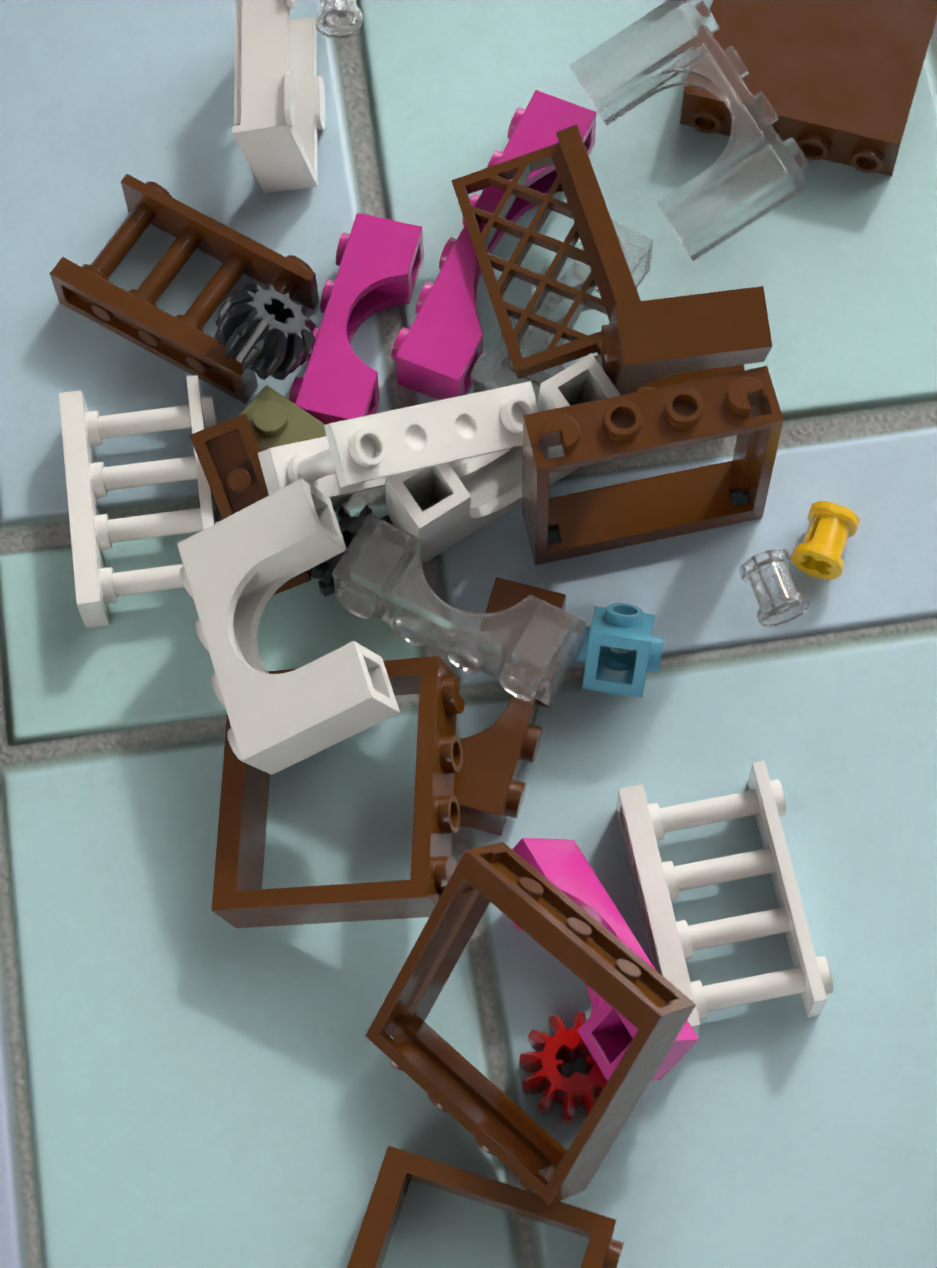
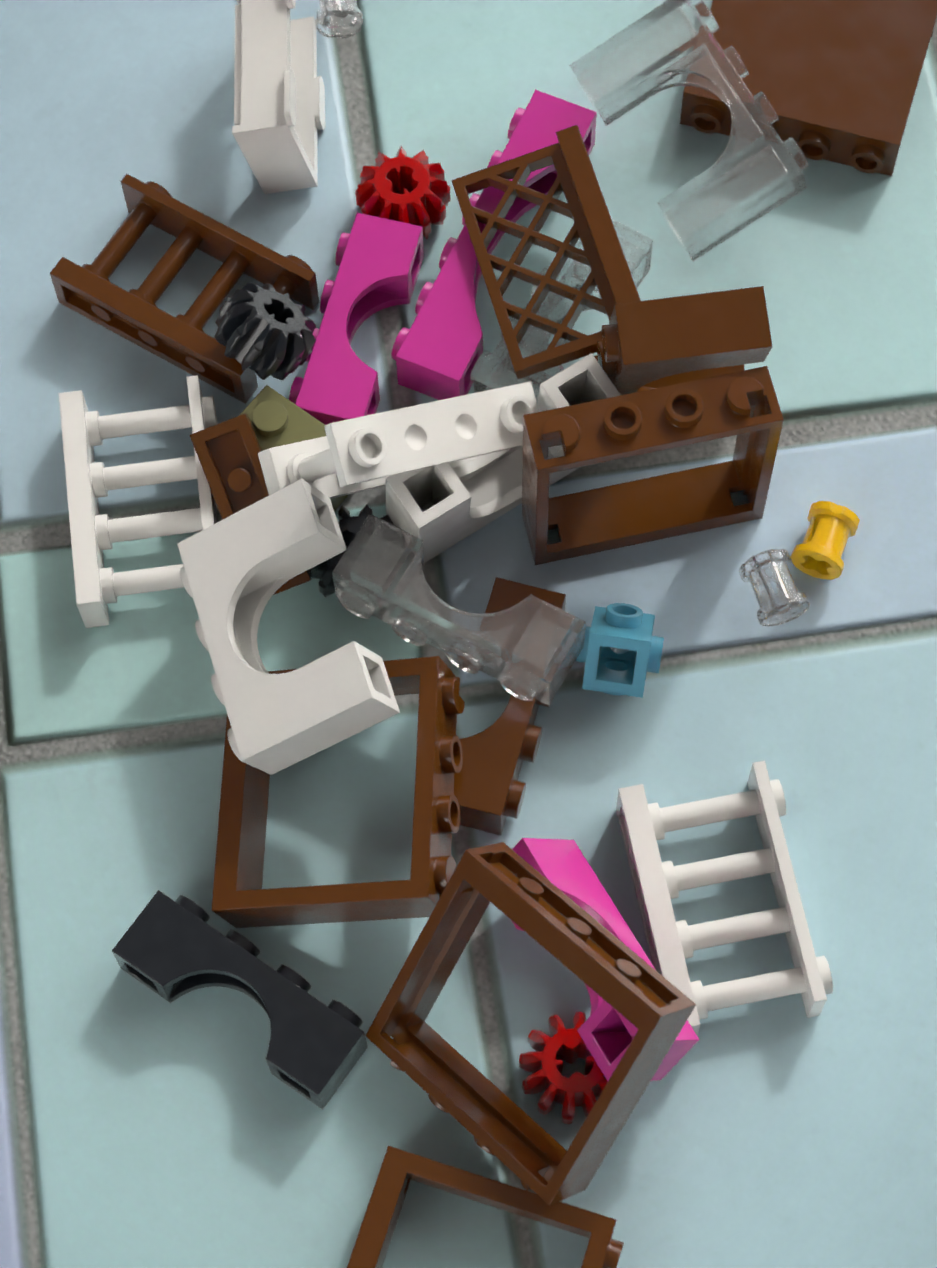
none -> black arch [112,890,368,1110]
none -> red gear [355,146,451,239]

